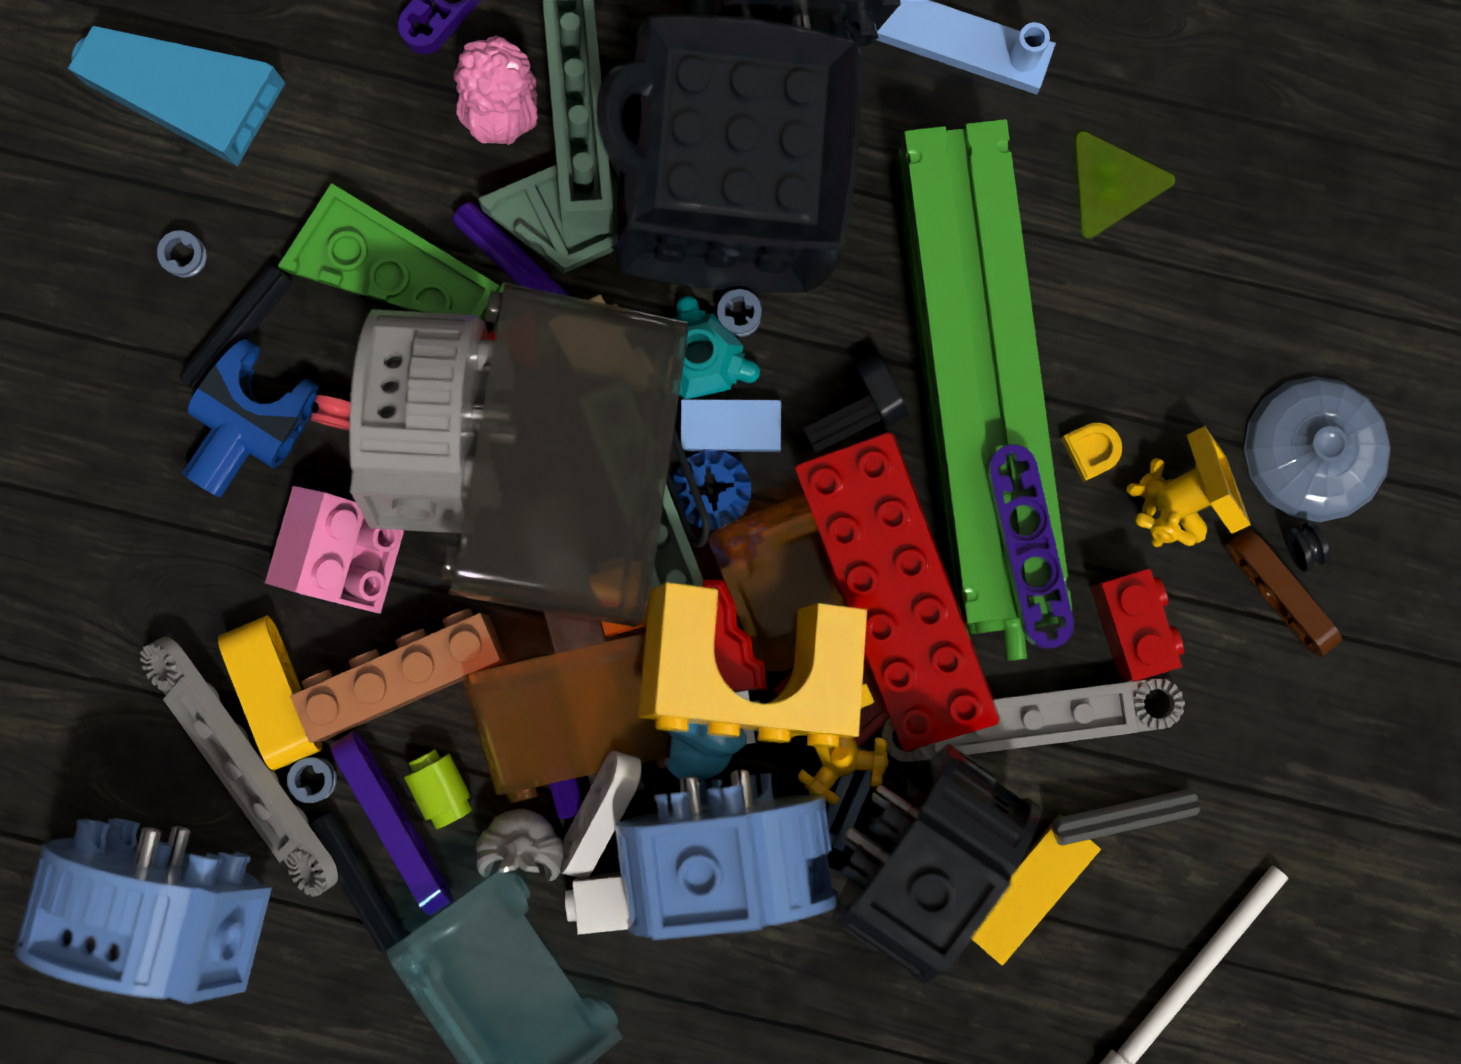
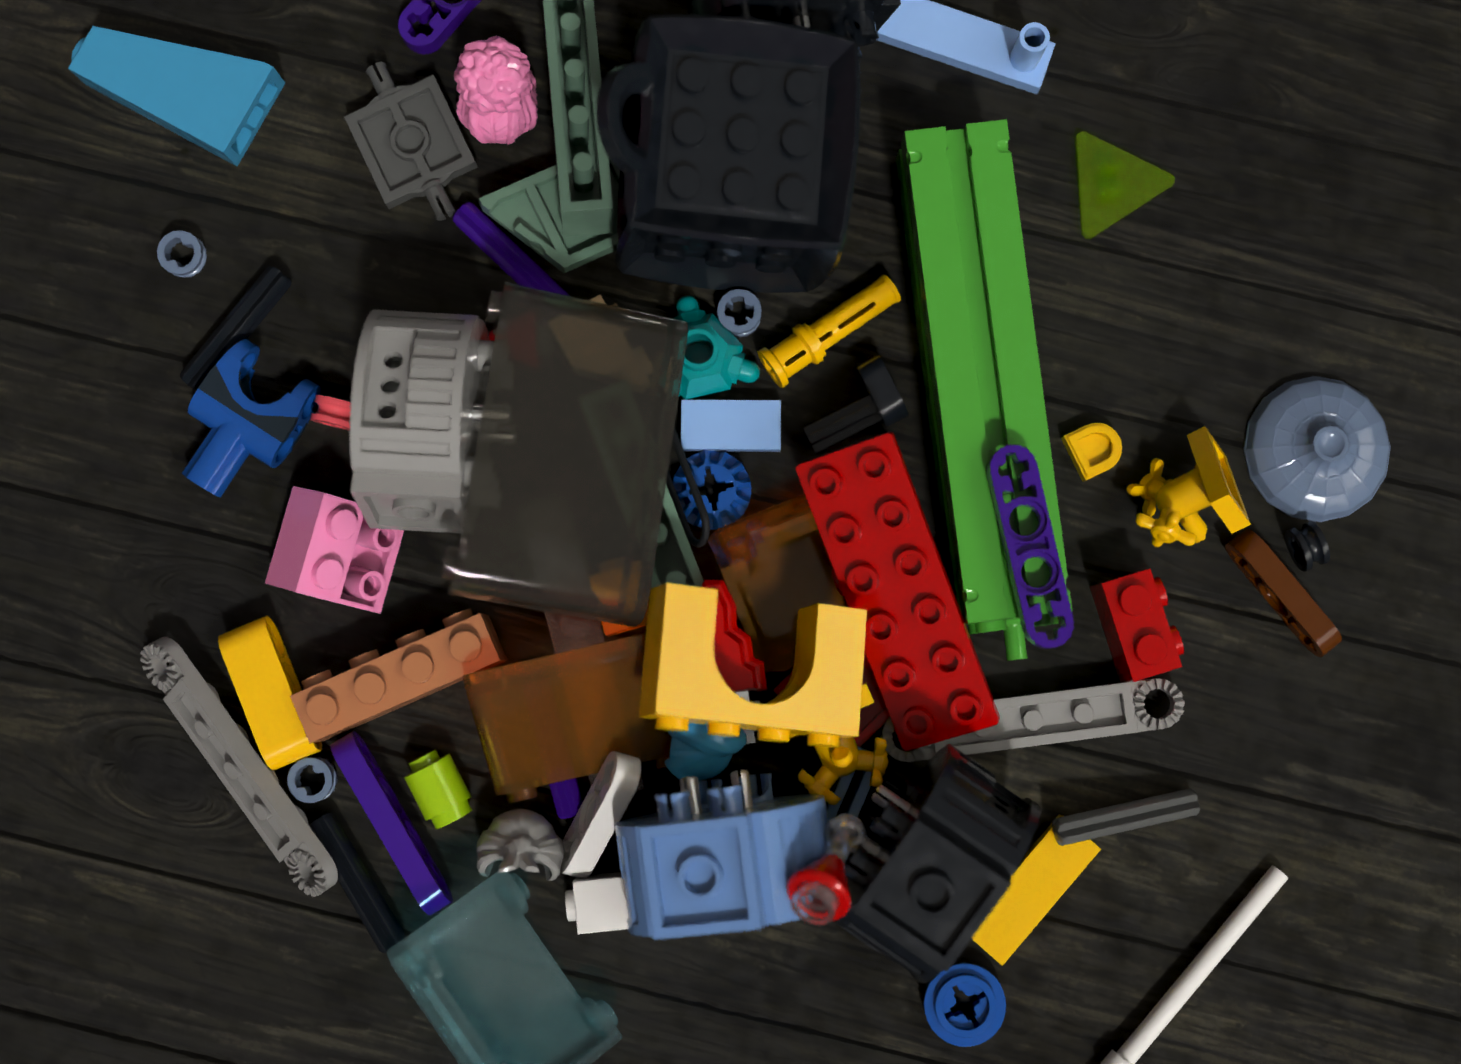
medium blue piece [15,818,272,1004] -> none
bright green wing [278,183,502,320] -> none
none -> dark grey plate [344,62,478,221]
none -> yellow pin [757,274,901,388]
none -> clear piece [786,814,867,925]
none -> blue gear [923,962,1006,1047]

